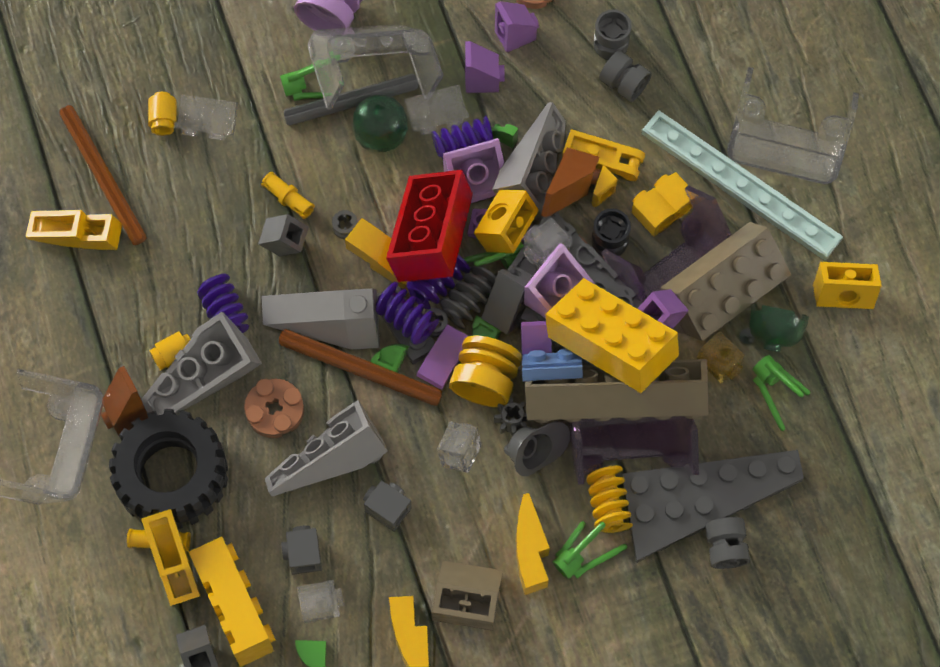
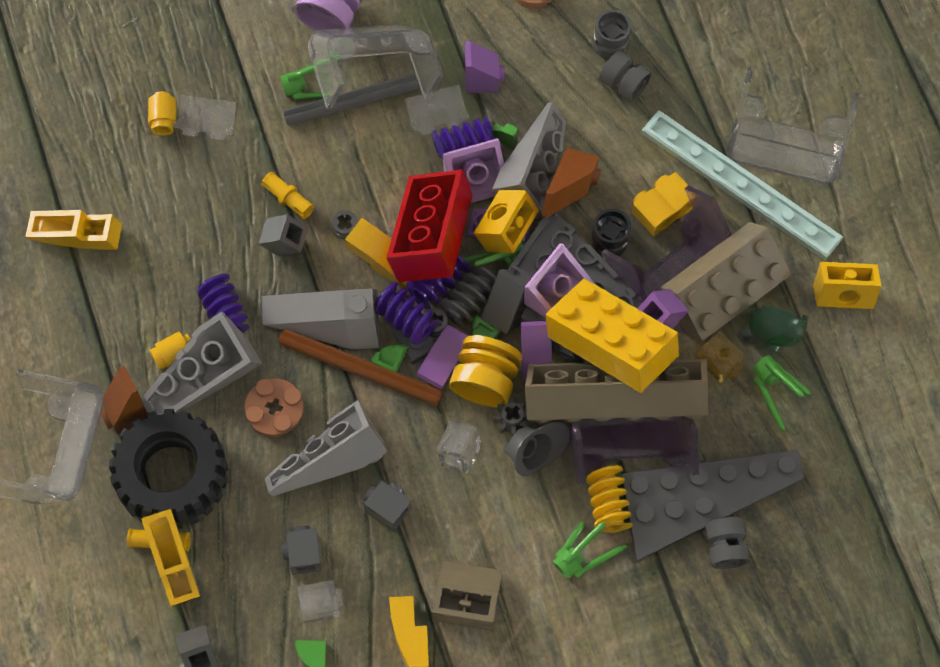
dark orange axle [59,105,147,246] -> none
yellow wedge [189,537,276,667] -> none
clear green cylinder [352,95,408,152] -> none
medium lavender slope [494,1,539,52] -> none
yellow slope [516,493,550,595] -> none
medium blue plate [522,349,583,381] -> none
clear brick [523,217,570,267] -> none
yellow plate [562,129,645,181] -> none
yellow slope [592,166,617,208] -> none

